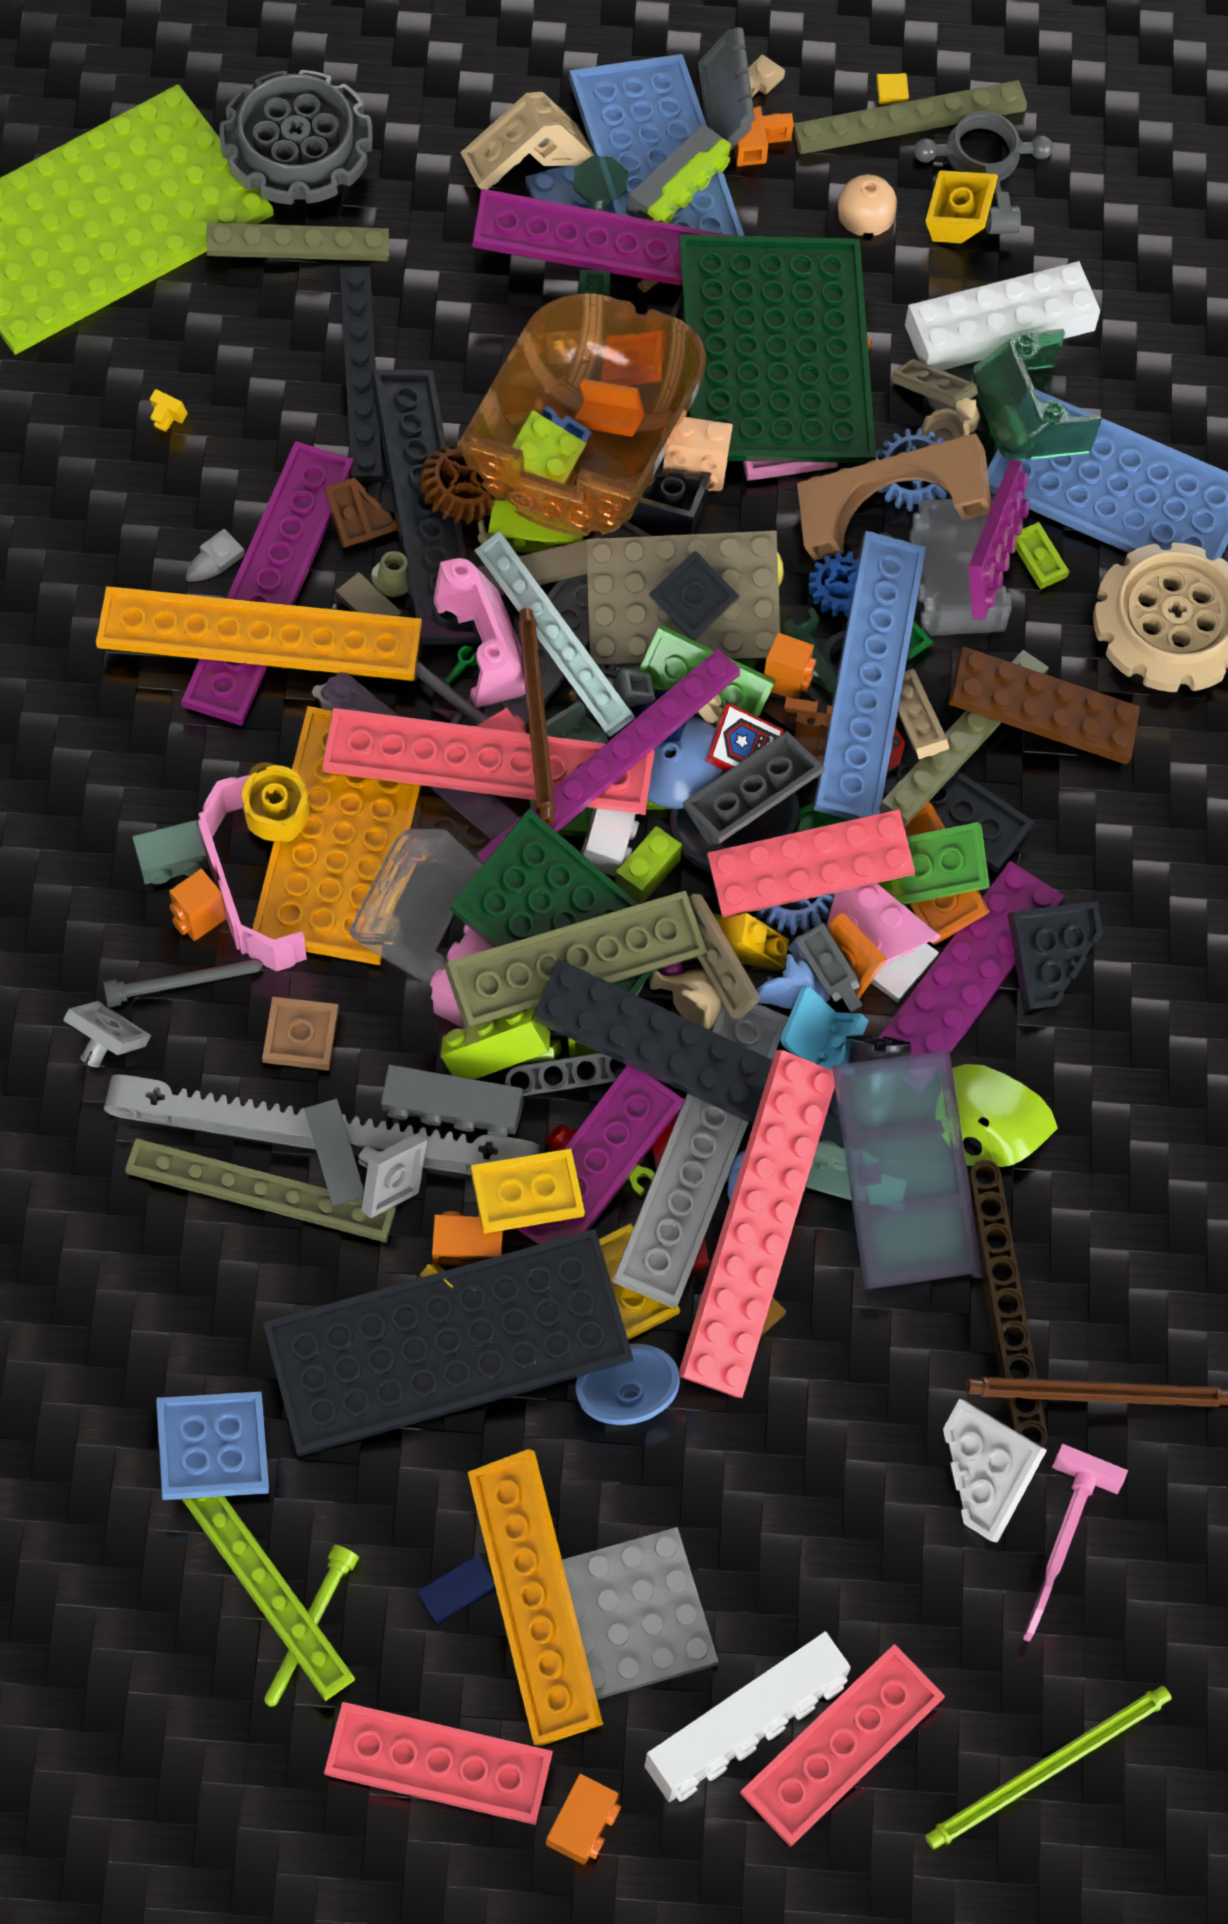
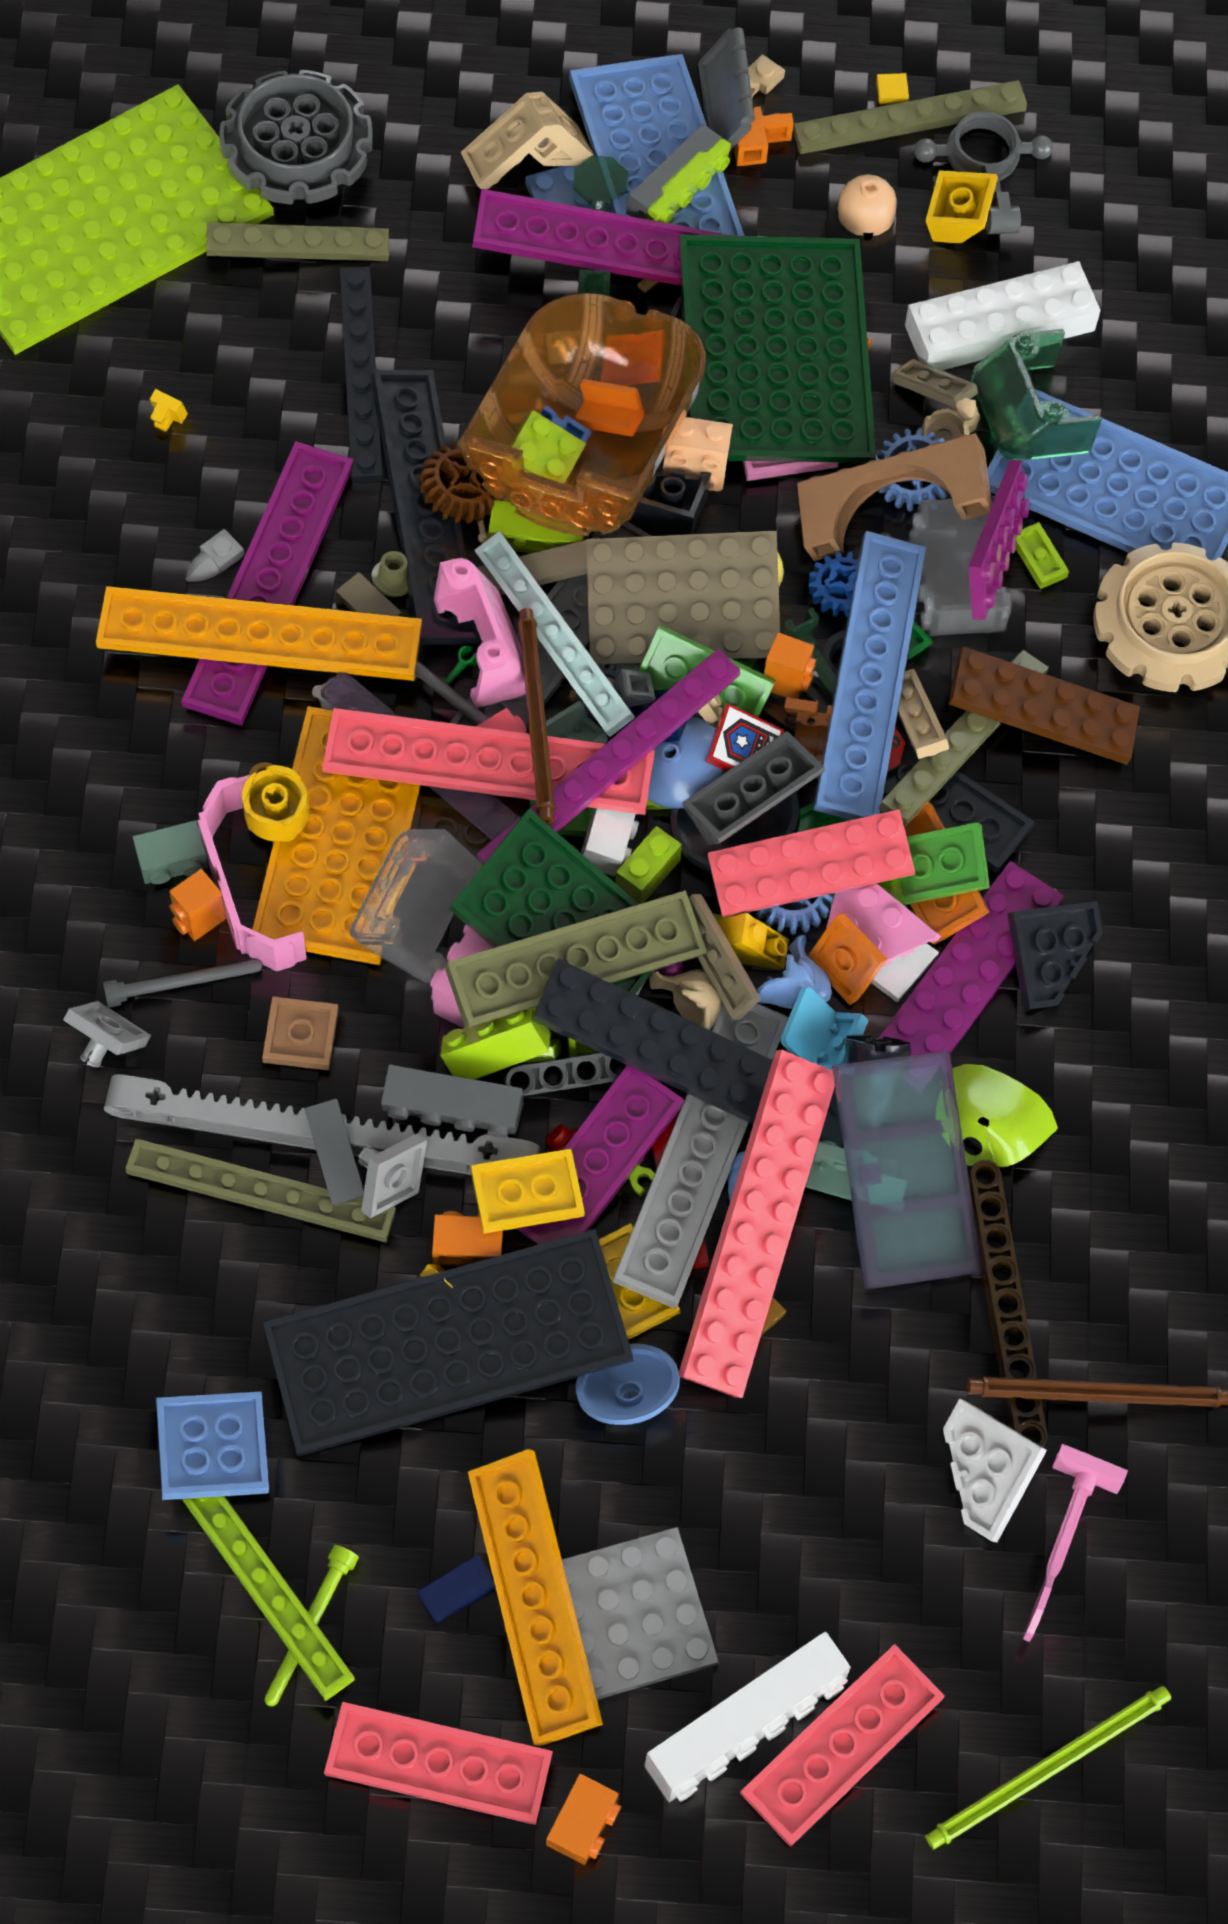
reddish brown wing [323,478,397,548] -> none
black plate [649,550,740,641] -> none
dark grey hinge [795,922,863,1012] -> none

